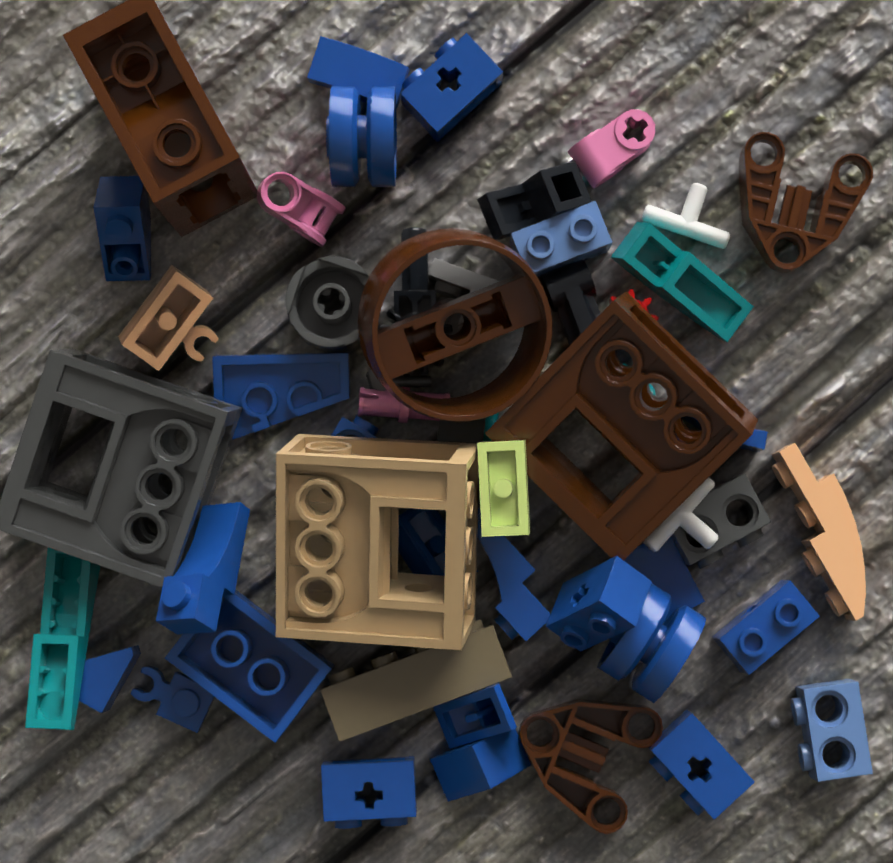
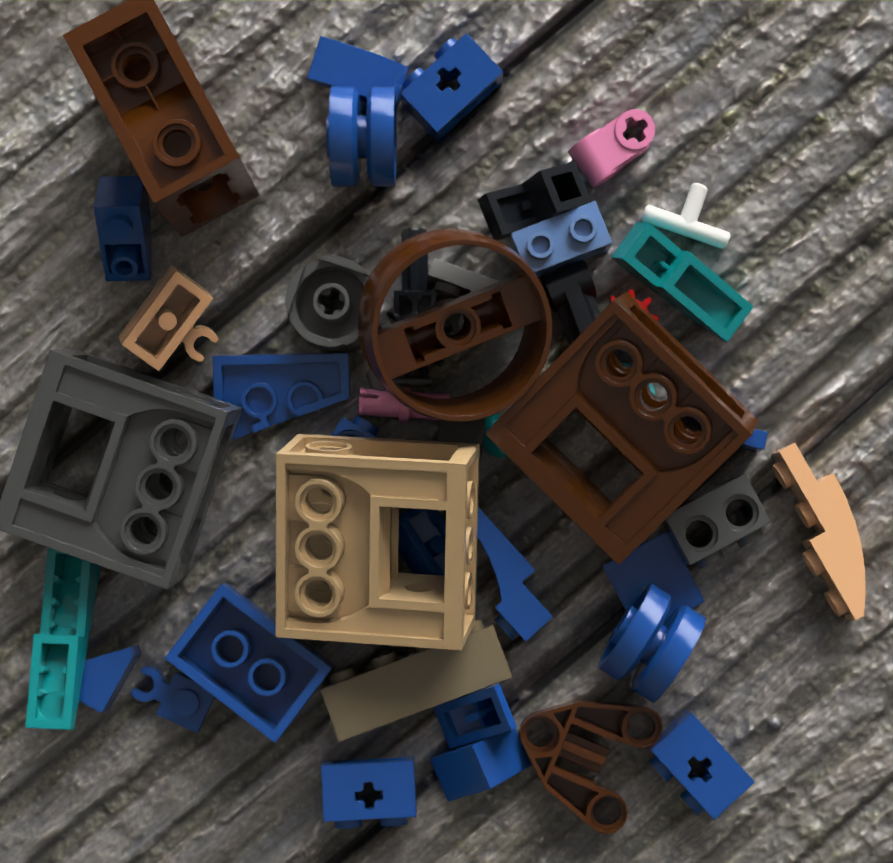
blue slope [156,502,250,635] -> none
bright pink piece [257,172,346,247] -> none
yellowish green panel [477,440,530,537] -> none
blue brick [546,556,652,651] -> none
white piece [643,477,718,552] -> none
blue brick [712,580,820,675] -> none
reddish brown connector [739,132,873,273] -> none
medium blue brick [791,679,873,782] -> none

